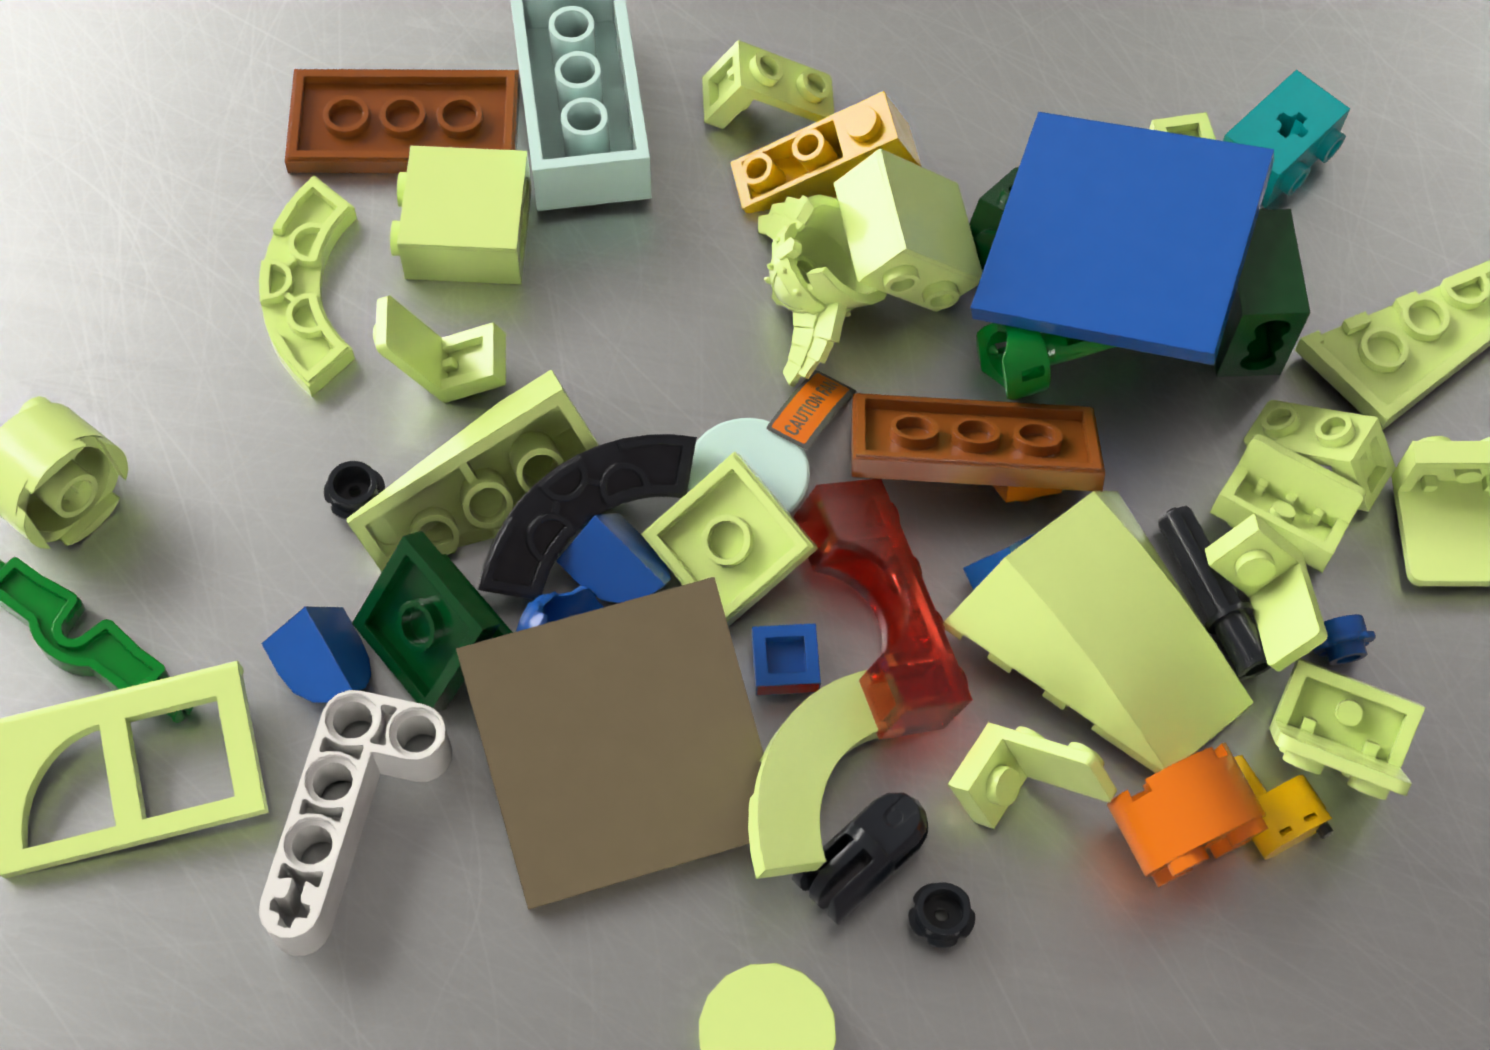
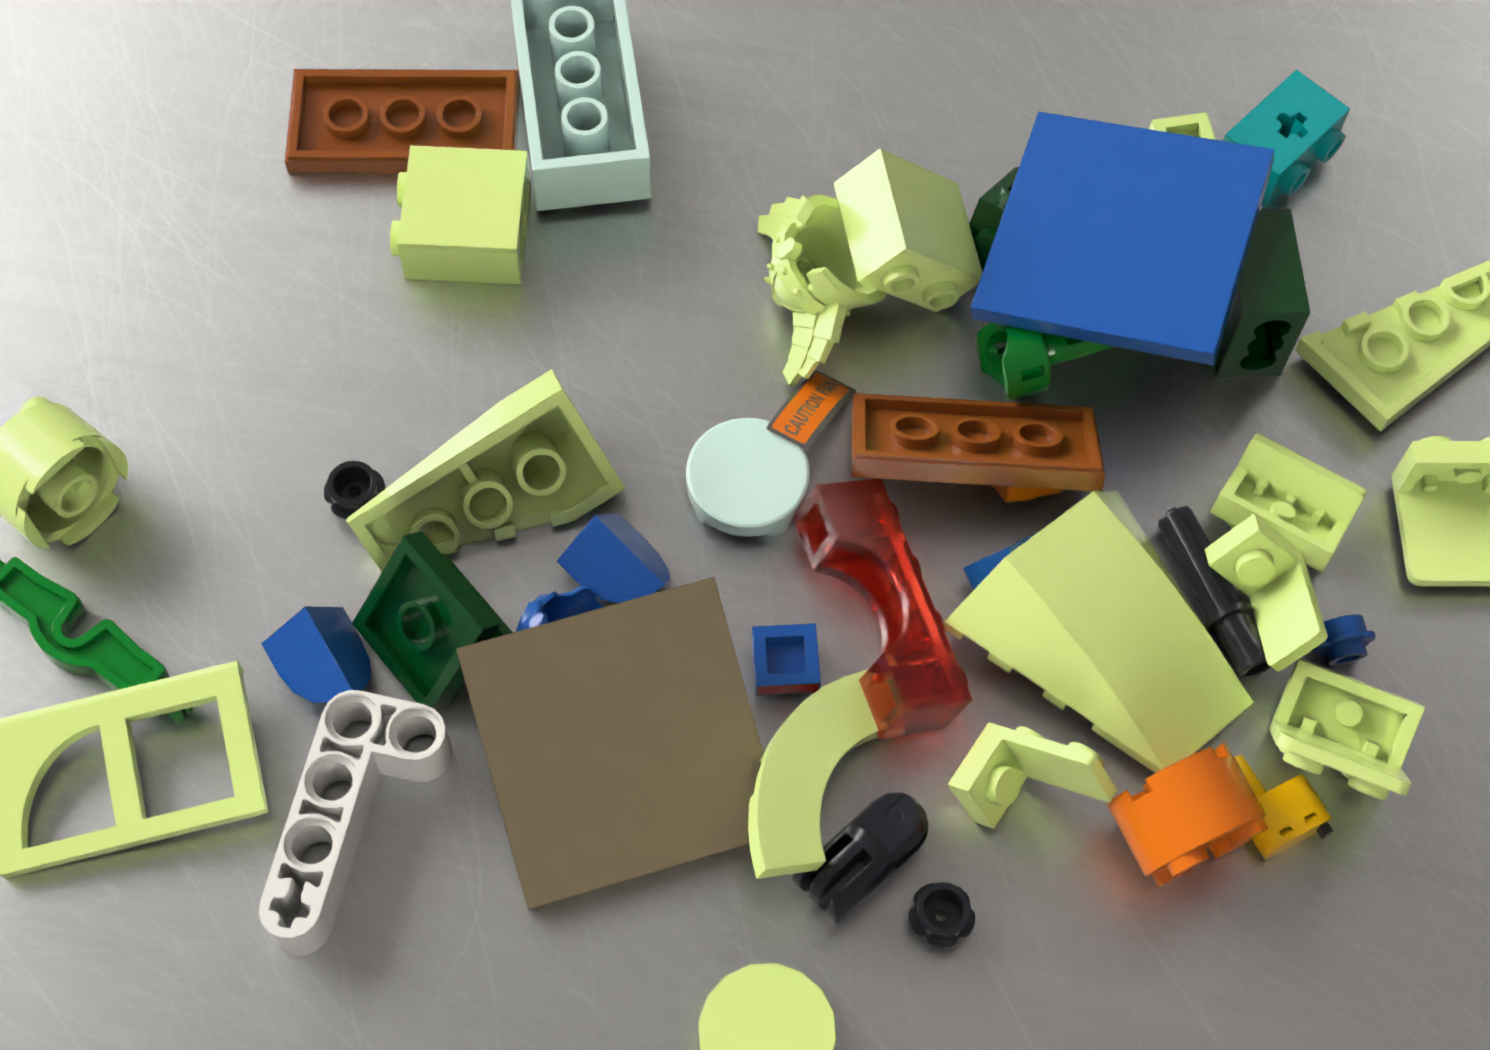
yellowish green tile [259,175,357,397] -> none
yellowish green bracket [373,295,506,403] -> none
black tile [477,434,697,600] -> none
yellowish green tile [641,451,818,627] -> none
yellowish green bracket [702,40,834,129] -> none
yellow slope [730,91,922,214] -> none
yellowish green bracket [1243,400,1396,512] -> none

